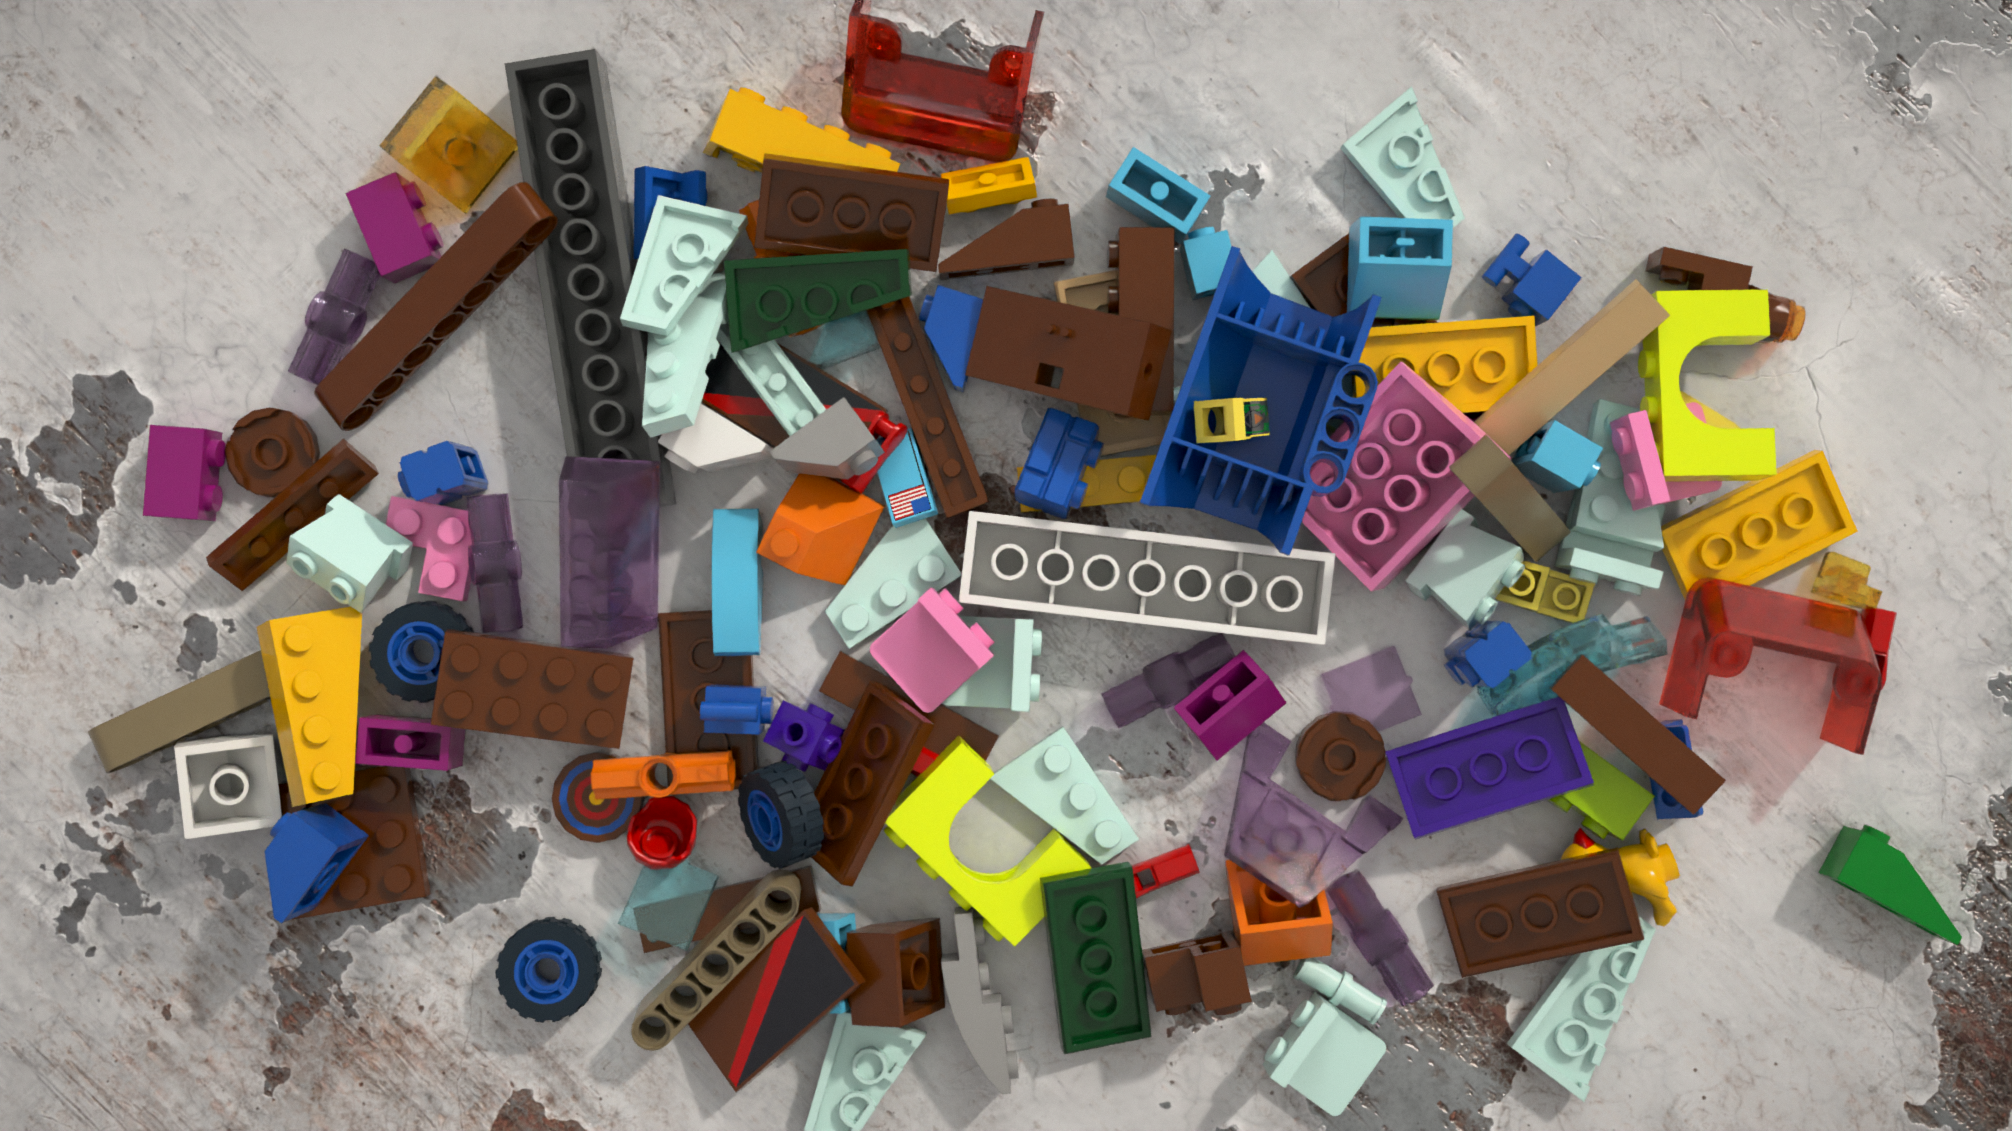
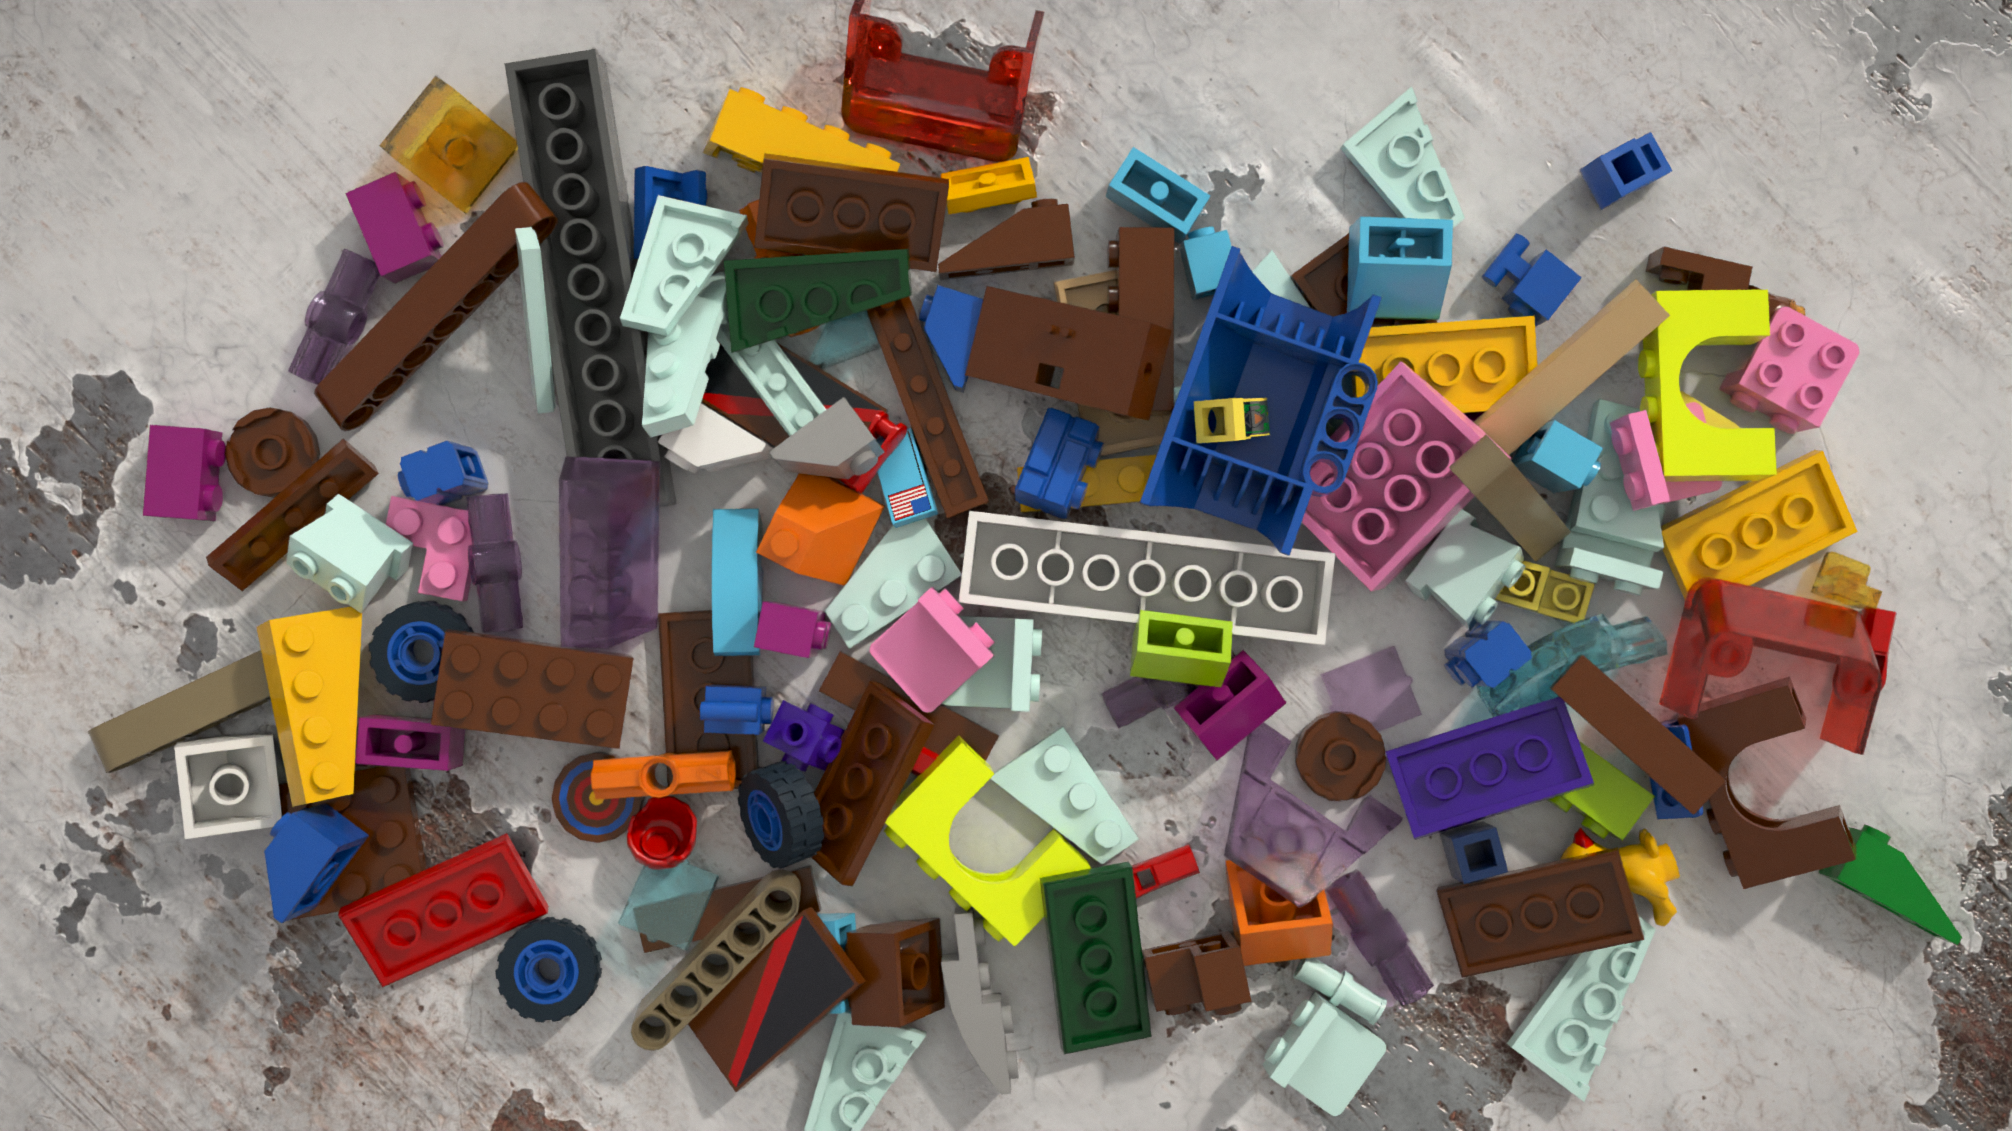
none -> red tile [338,833,549,988]
none -> light aqua tile [515,227,556,414]
none -> magenta brick [754,601,832,658]
none -> lime brick [1130,610,1233,687]
none -> dark blue brick [1440,821,1508,884]
none -> blue brick [1579,132,1672,210]
none -> reddish brown arch [1677,676,1857,889]
none -> bright pink bracket [1719,307,1859,434]

